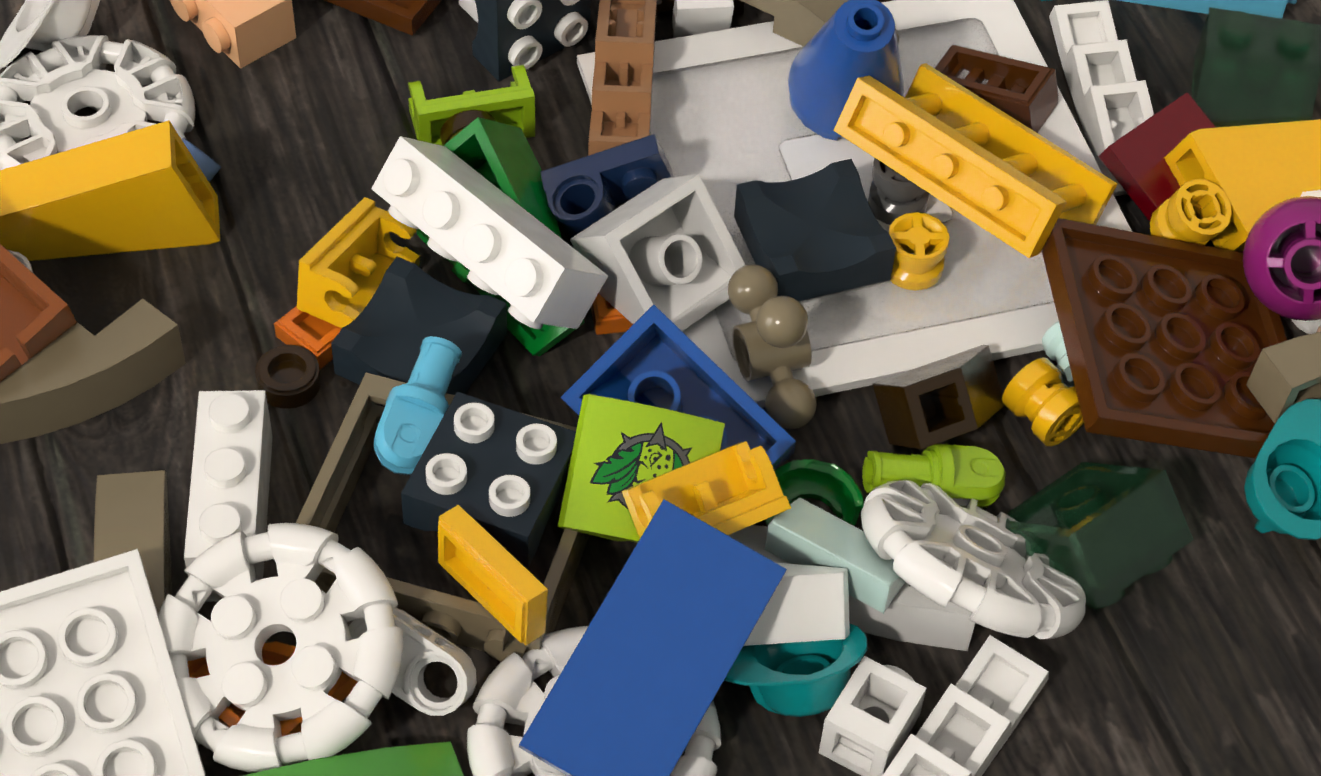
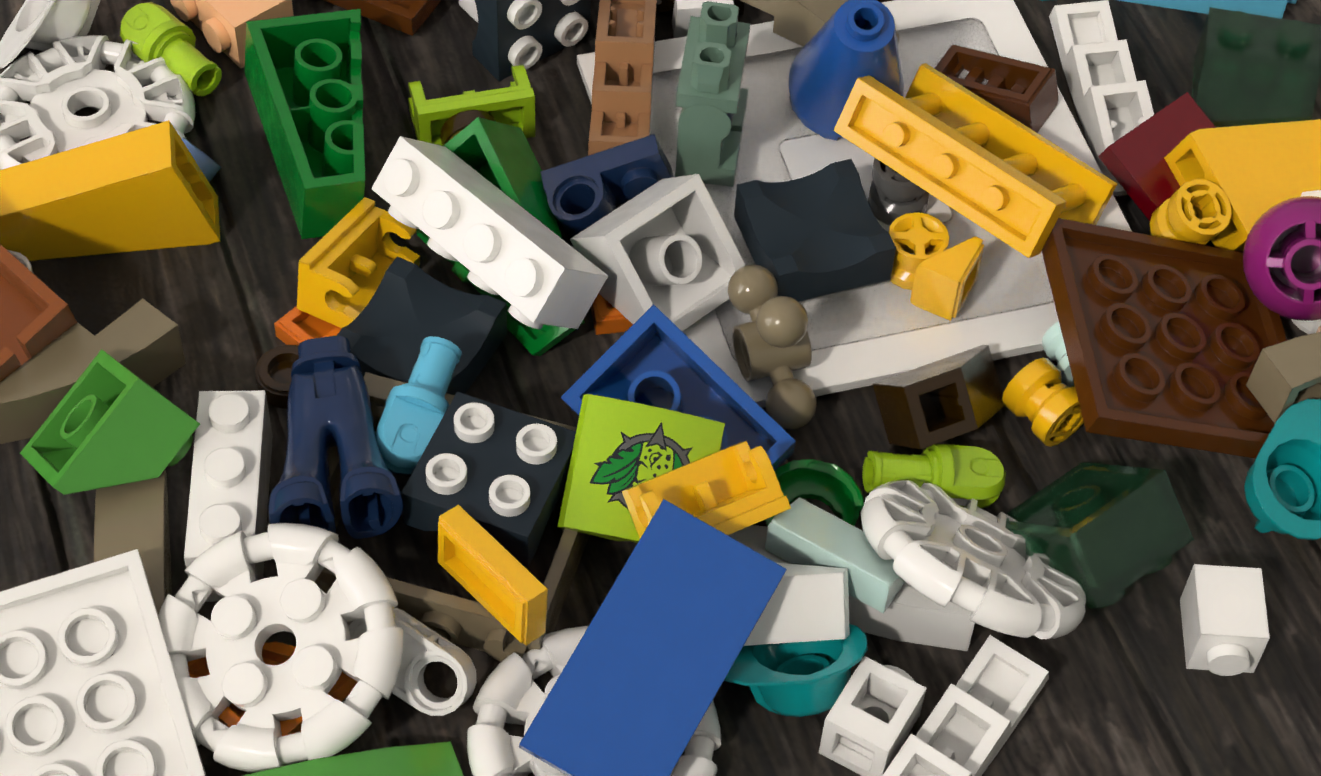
none -> bright green slope [20,349,200,495]
none -> lime arm [120,2,222,96]
none -> green wedge [245,9,365,239]
none -> dark blue piece [269,336,403,539]
none -> sand green hips [675,1,750,187]
none -> yellow slope [910,236,985,321]
none -> white brick [1180,564,1270,676]

